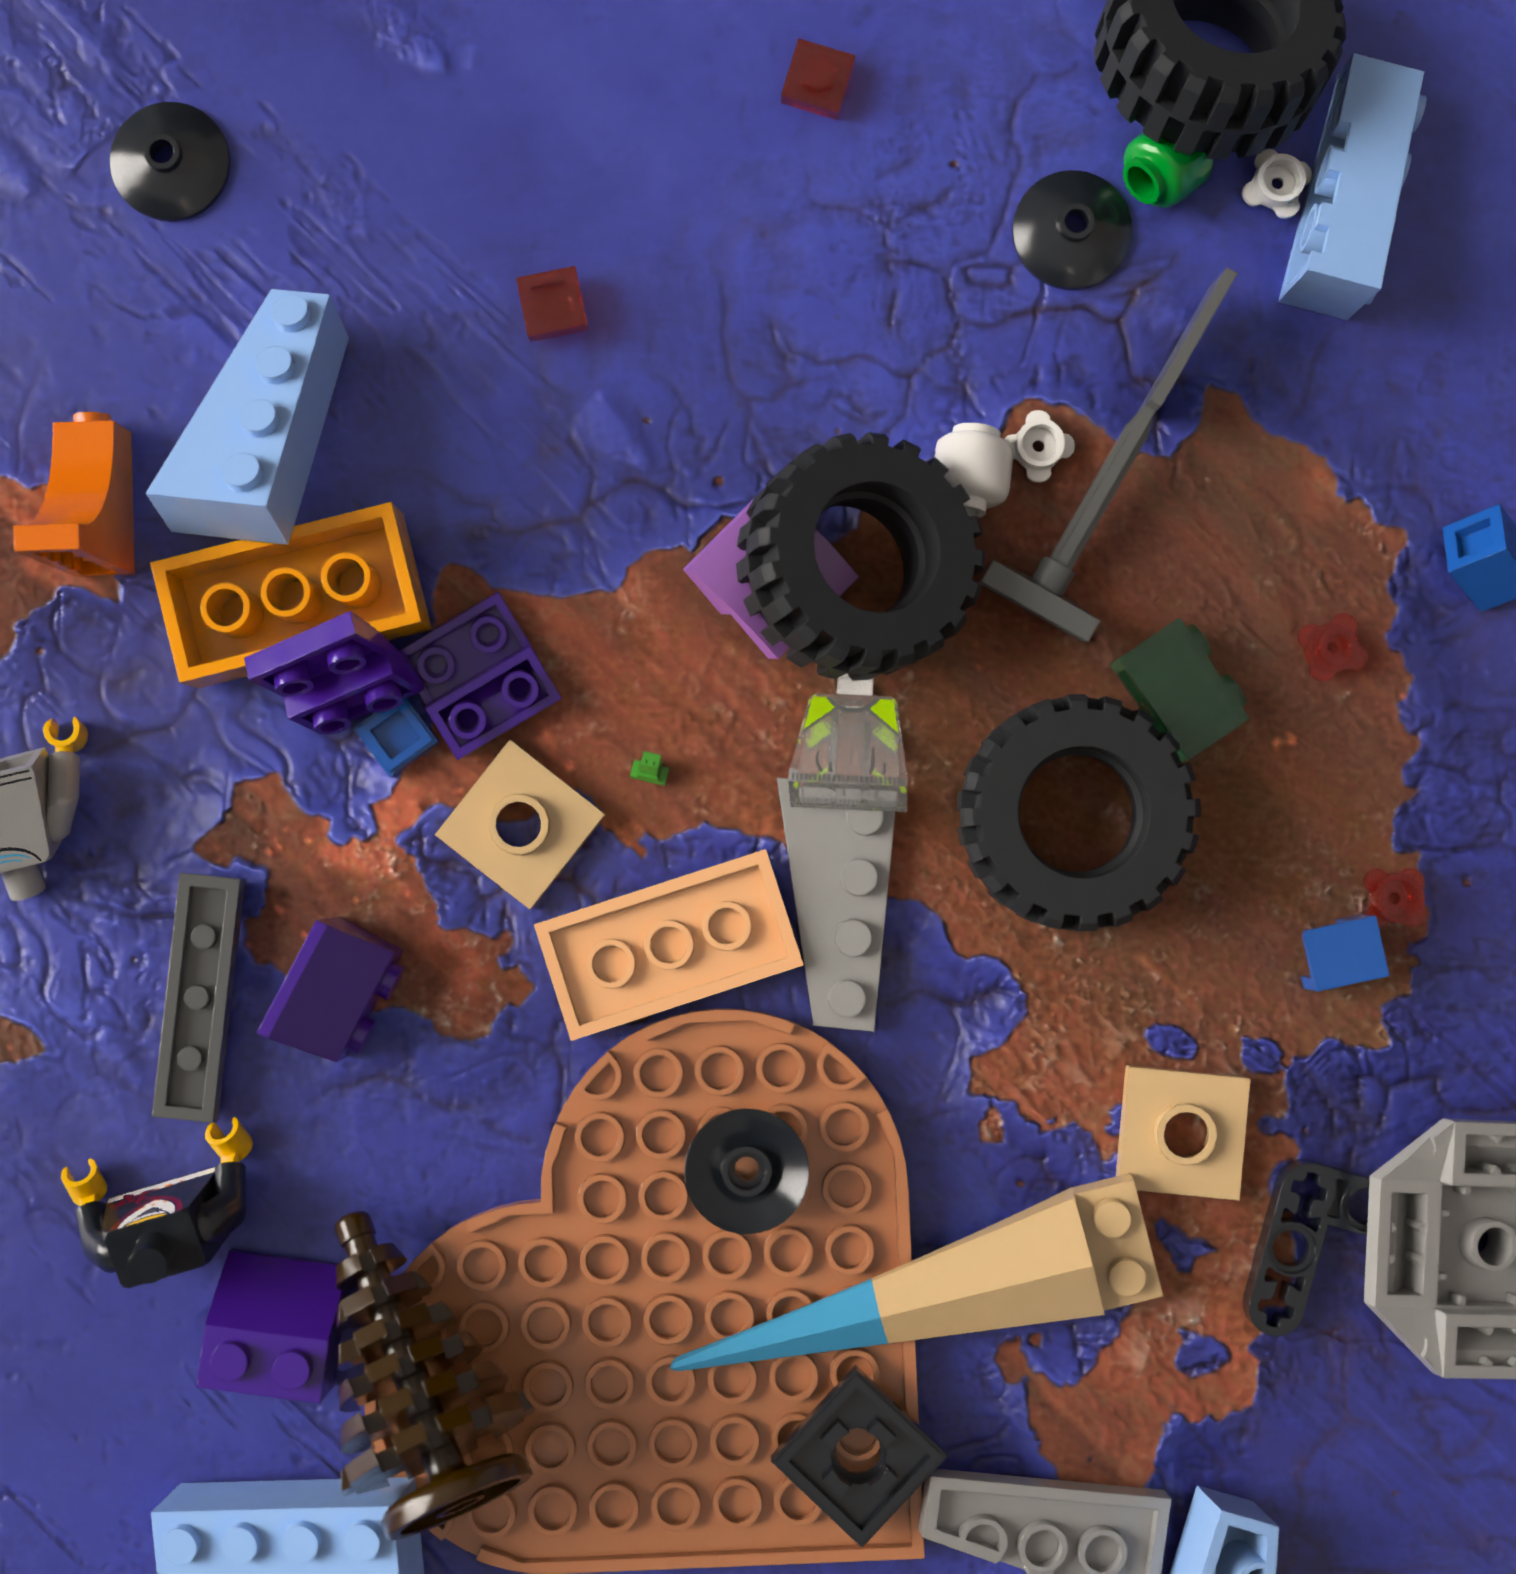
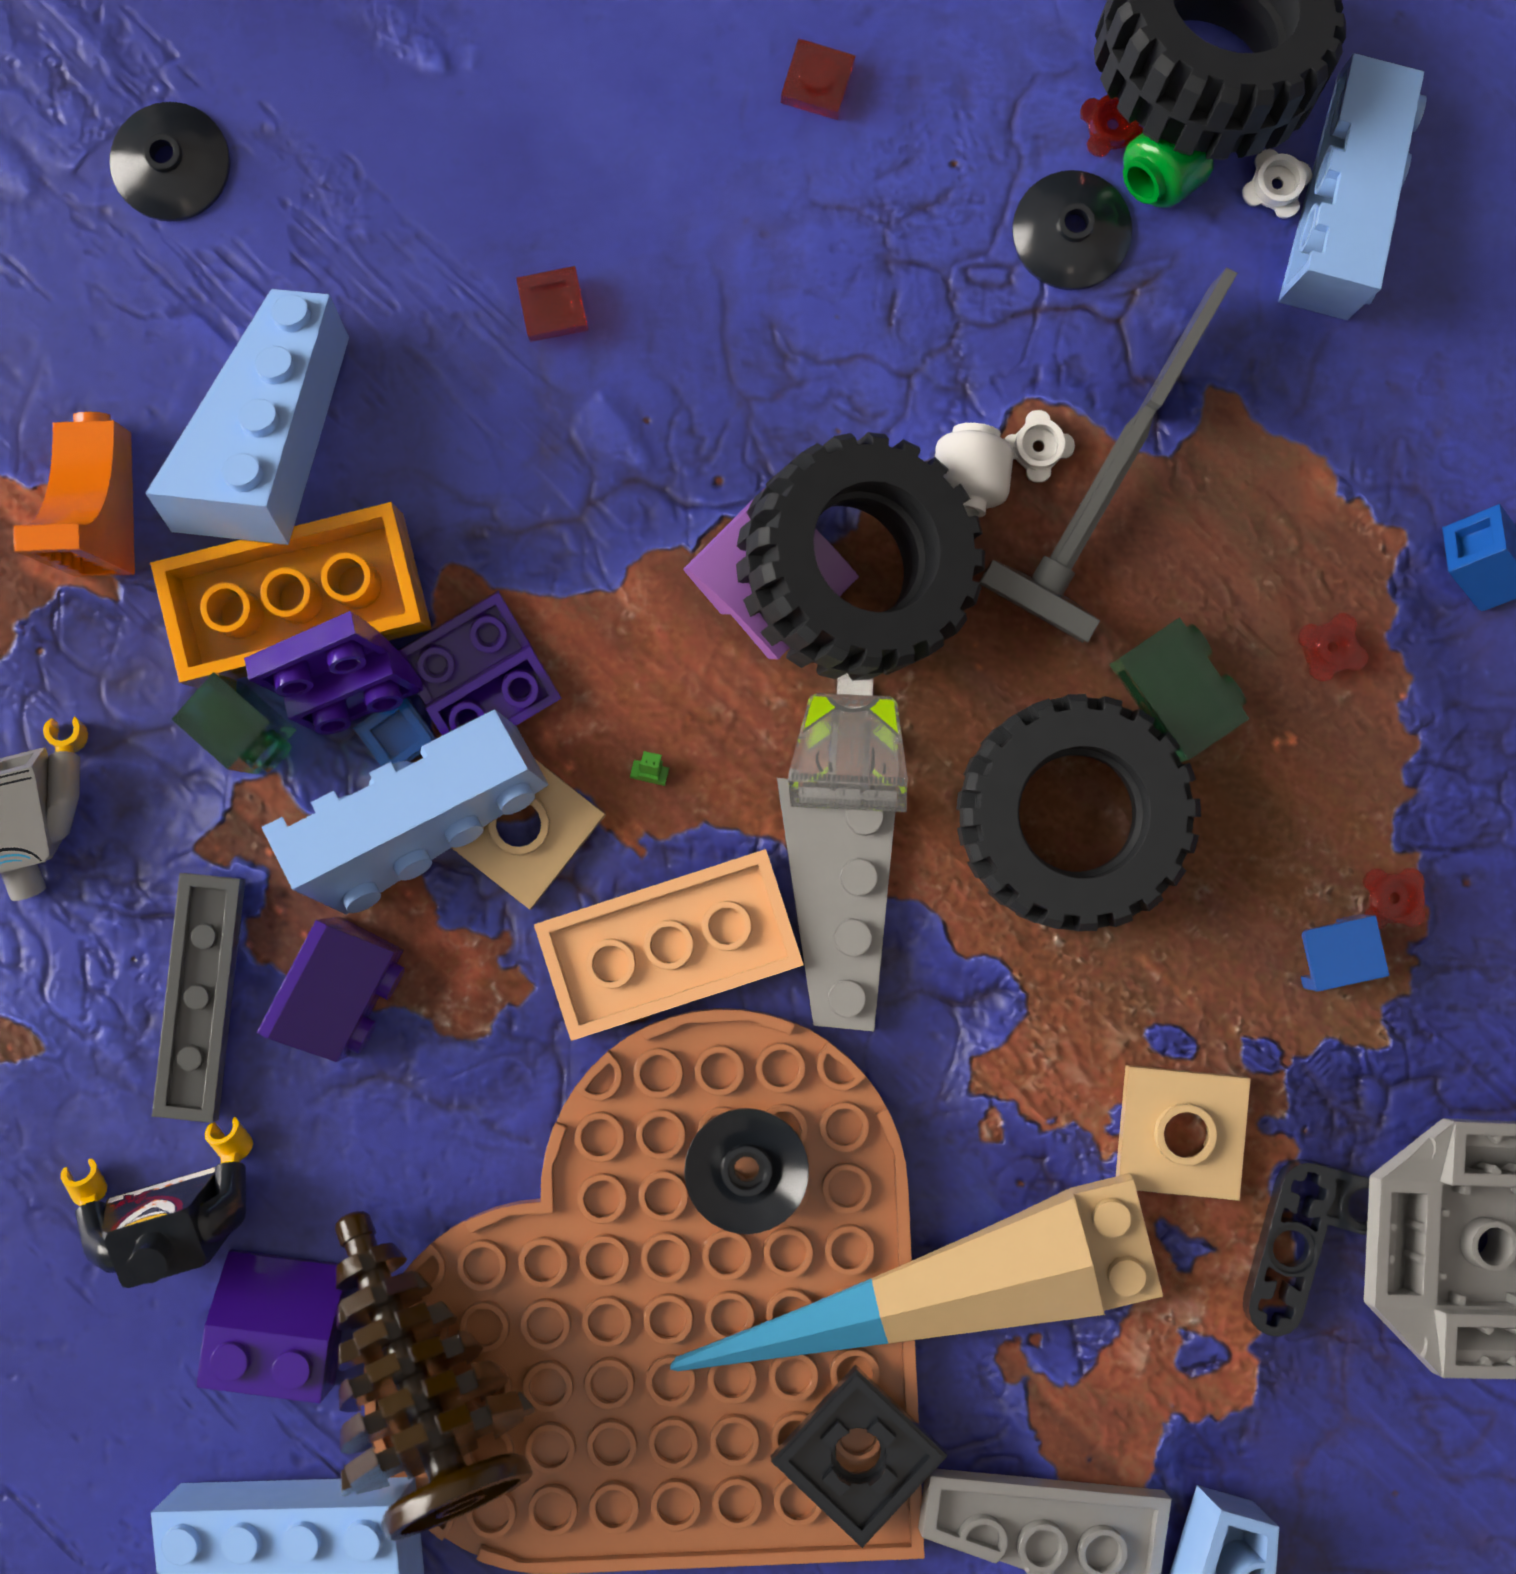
none -> clear green brick [171,672,297,775]
none -> light blue wedge [262,709,549,915]
none -> clear red plate [1080,95,1143,157]

